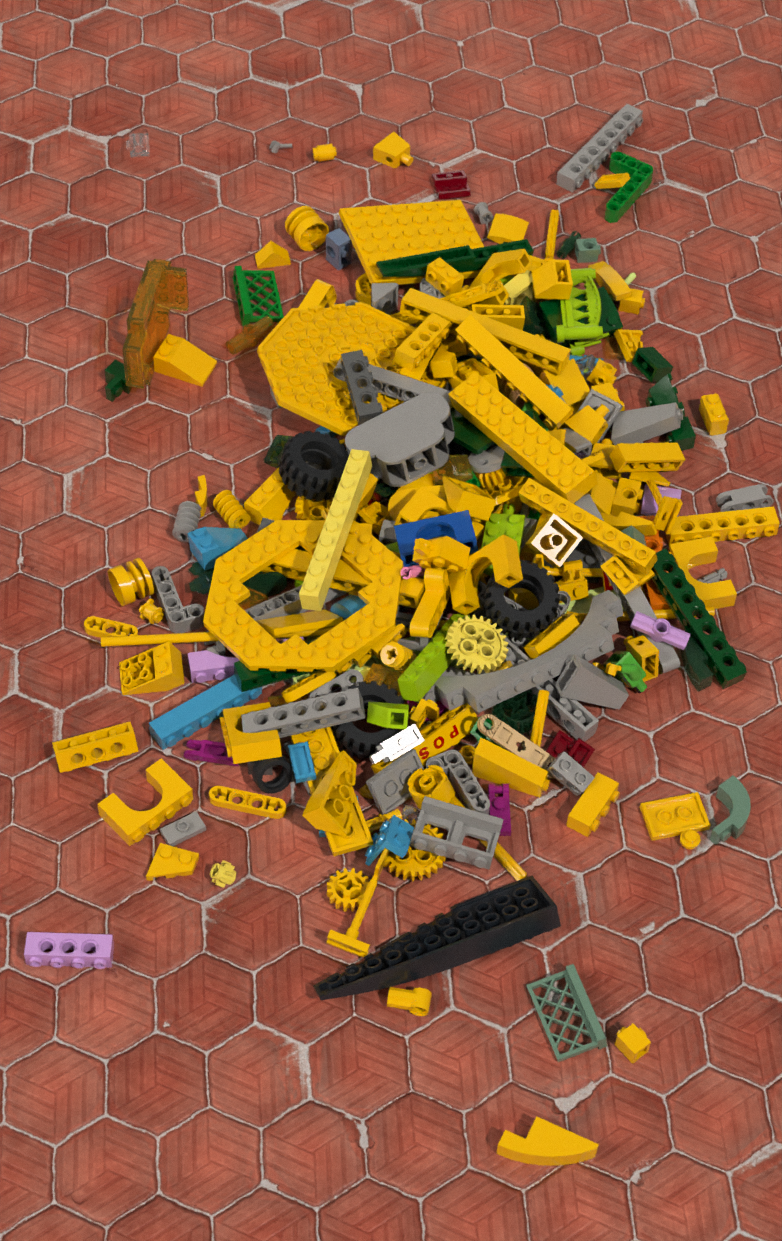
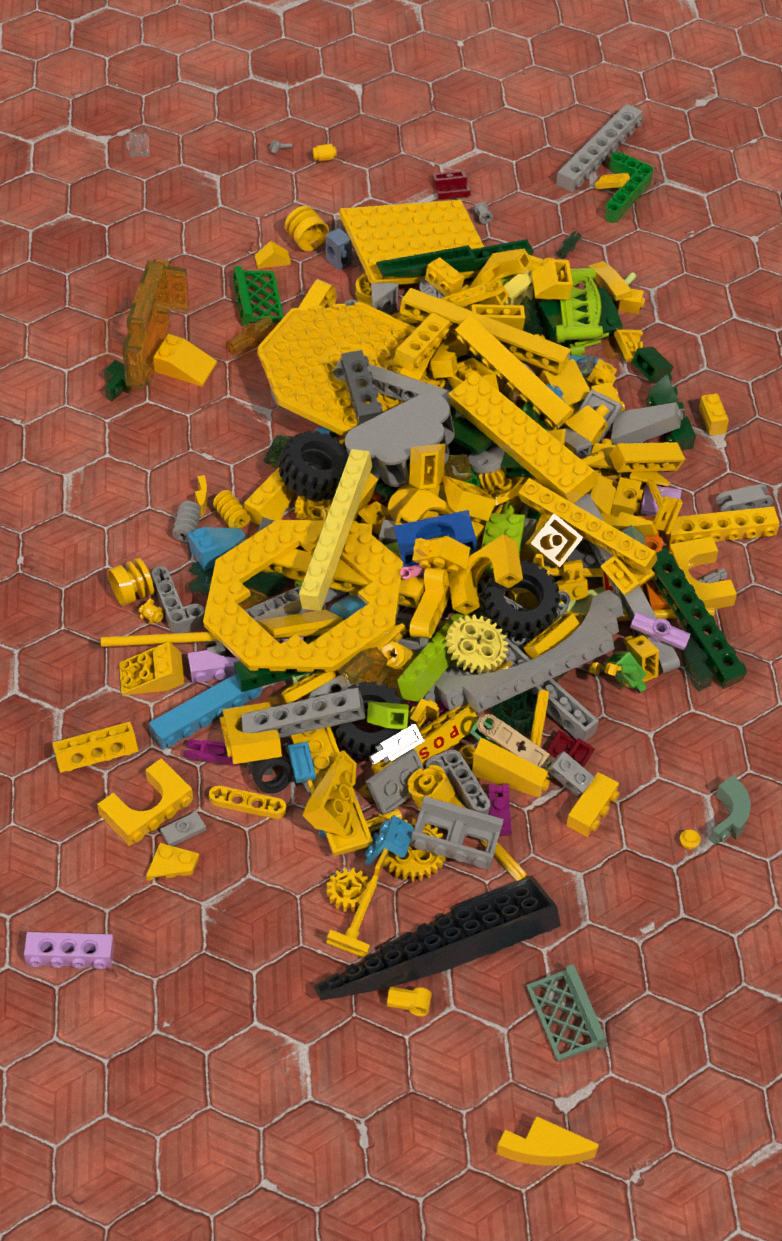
yellow beam [84,616,138,638] -> none
light yellow gear [210,860,236,888] -> none
yellow torso [373,132,413,168] -> none
clear hinge [402,805,419,824] -> none
yellow slope [487,213,529,244] -> none
yellow axle [545,209,559,258] -> none
light grey slope [555,654,629,710] -> none
sand green brick [575,238,601,263] -> none
yellow brick [615,1023,651,1064] -> none
yellow tile [640,792,711,841] -> none
none -> clear yellow slope [339,647,388,684]
none -> yellow slope [409,443,446,489]

